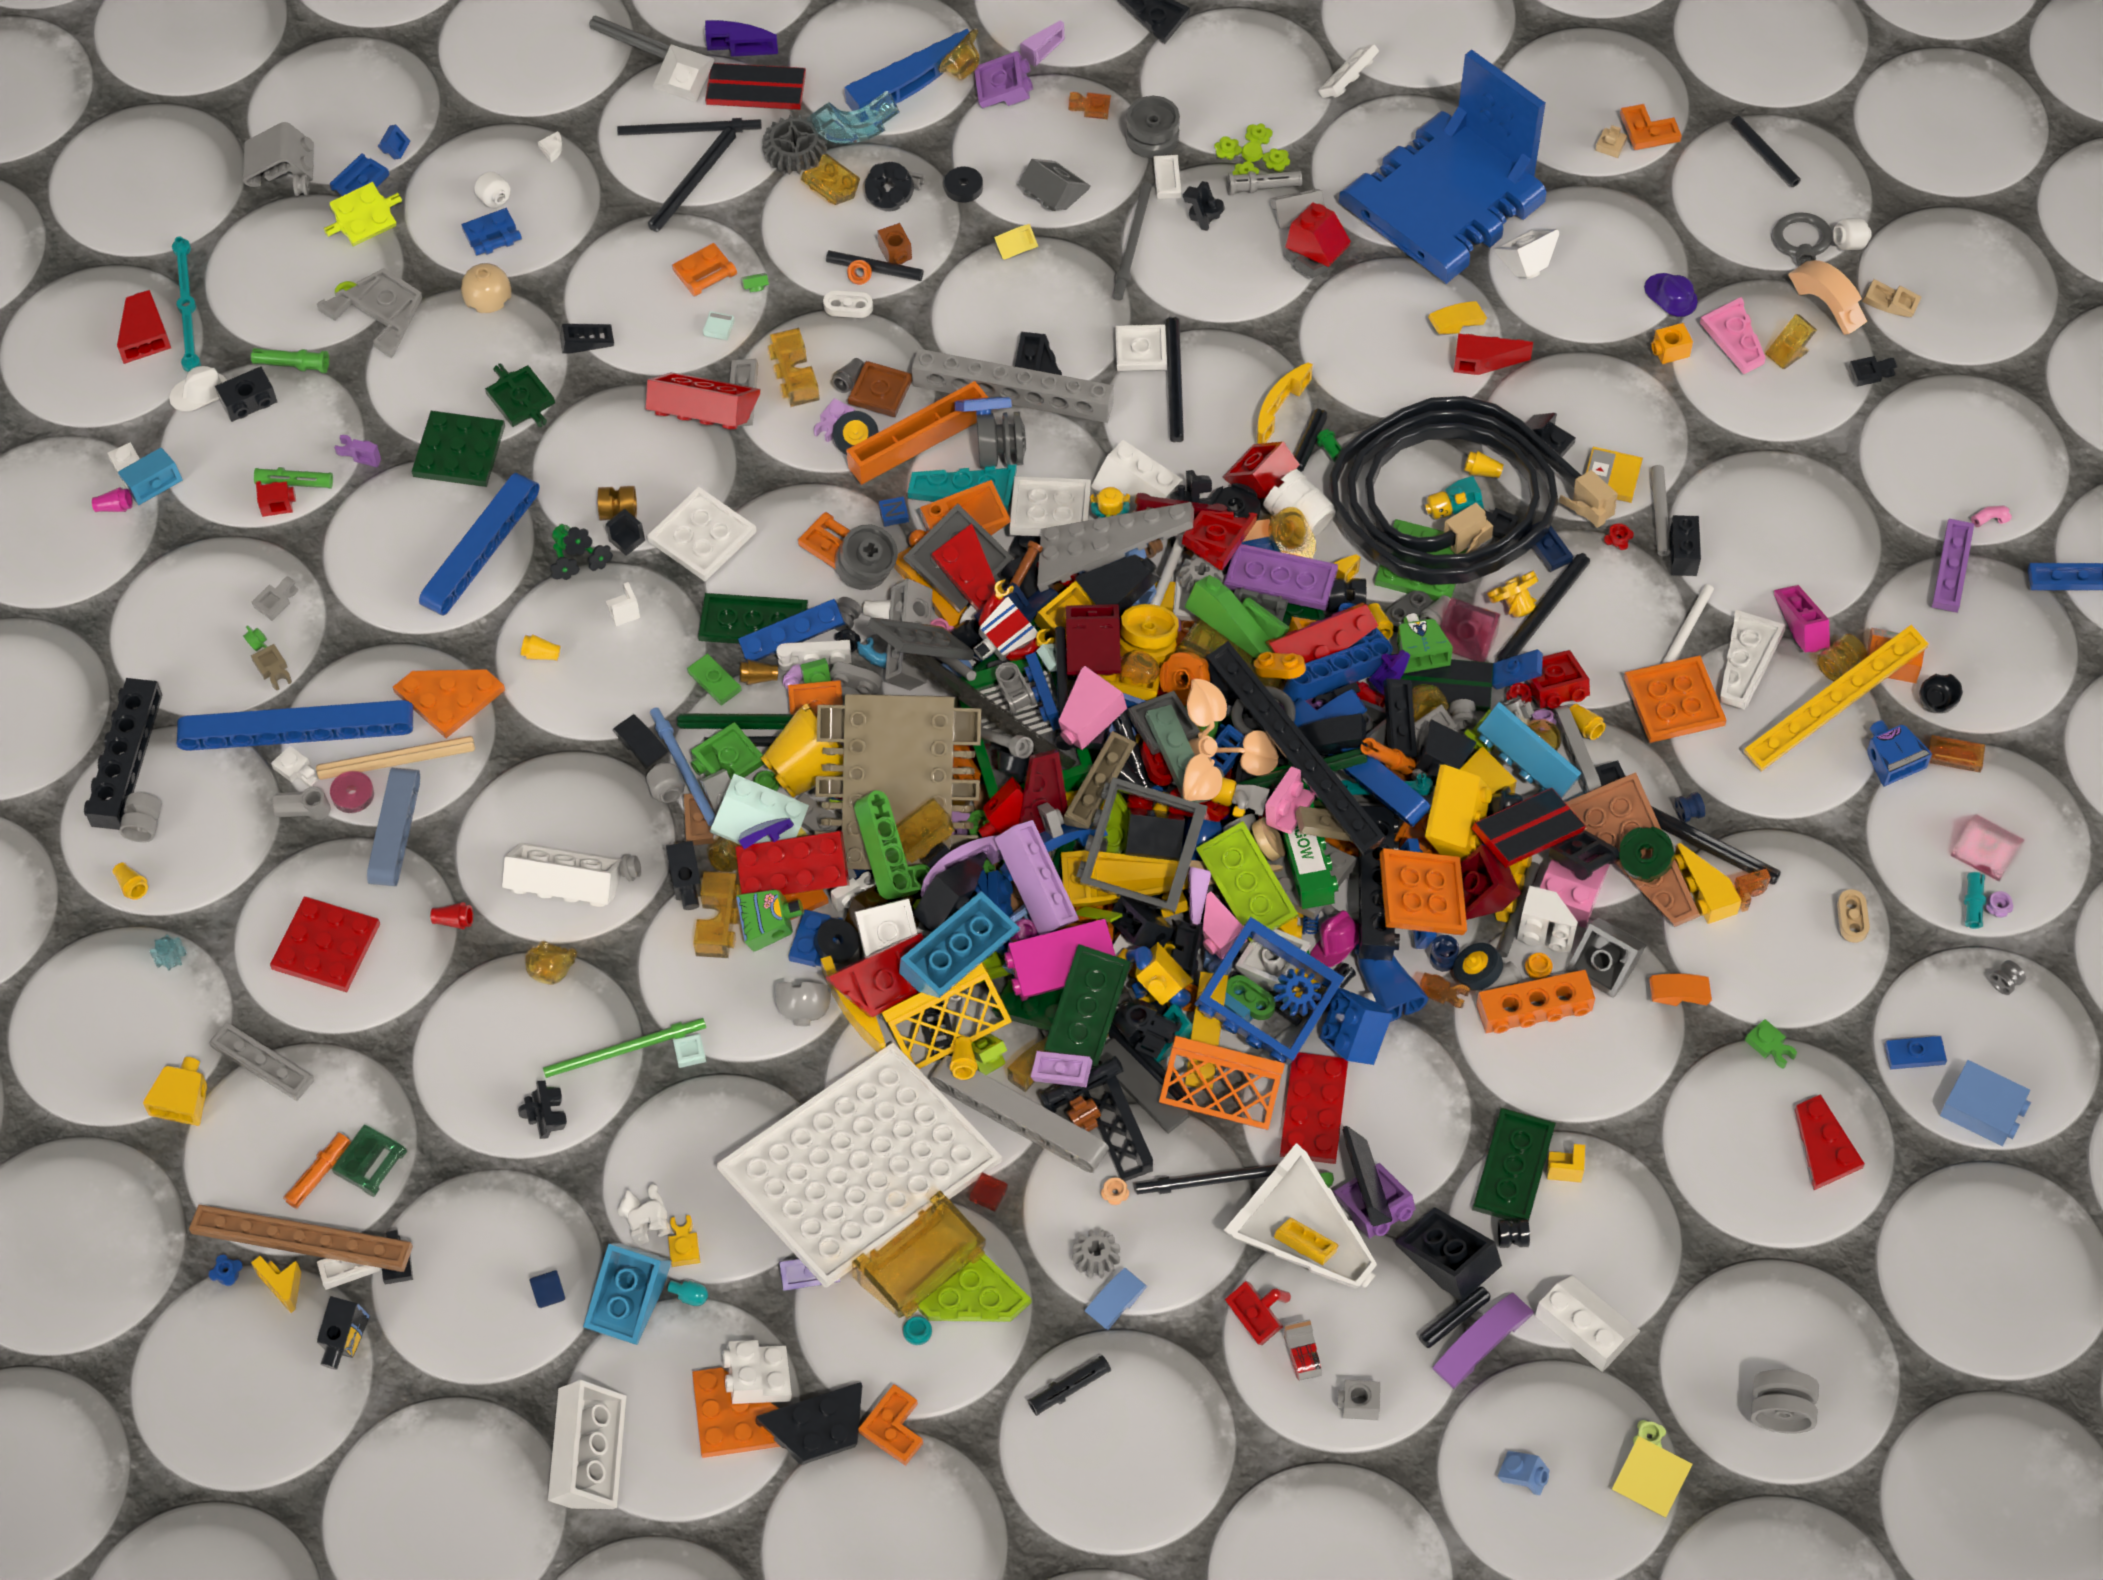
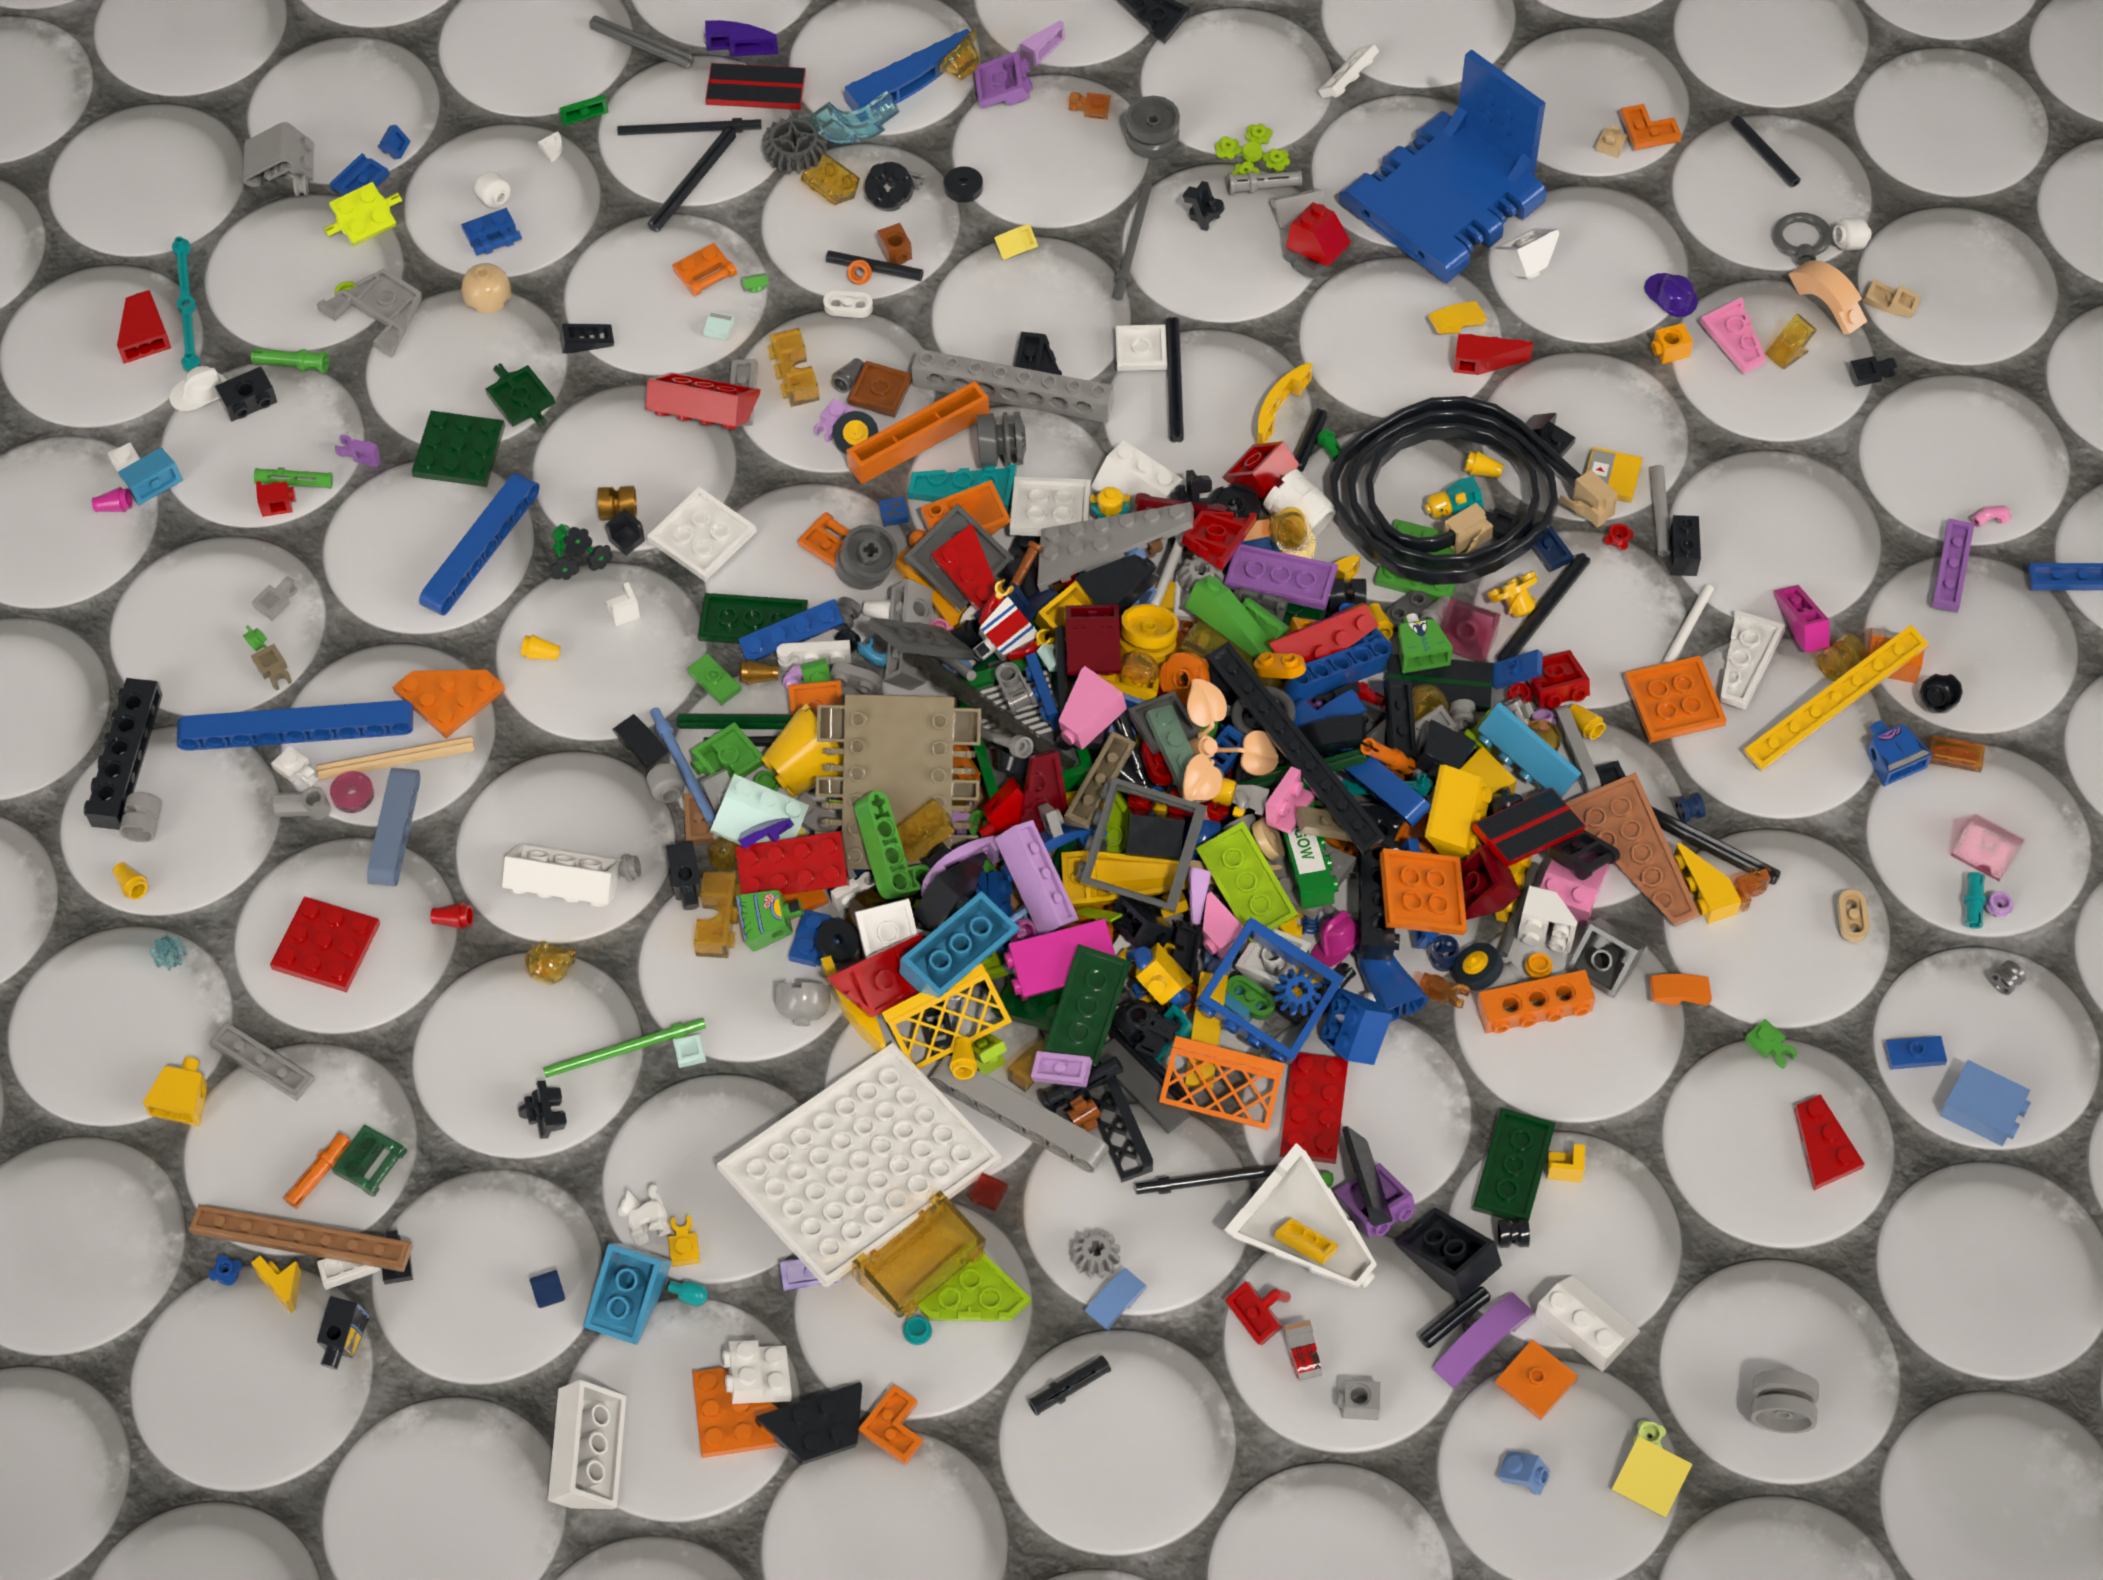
white slope [653,44,714,102] -> none
plate [955,397,1012,415] -> none
dark grey slope [1018,158,1091,211] -> none
light nougat plate [1101,1177,1129,1205] -> none
white tile [1153,155,1181,199] -> none
dark purple slope [1369,650,1410,695] -> none
dark green plate [1619,827,1675,883] -> none
none -> green slope [558,94,609,126]
none -> orange plate [1495,1339,1578,1420]

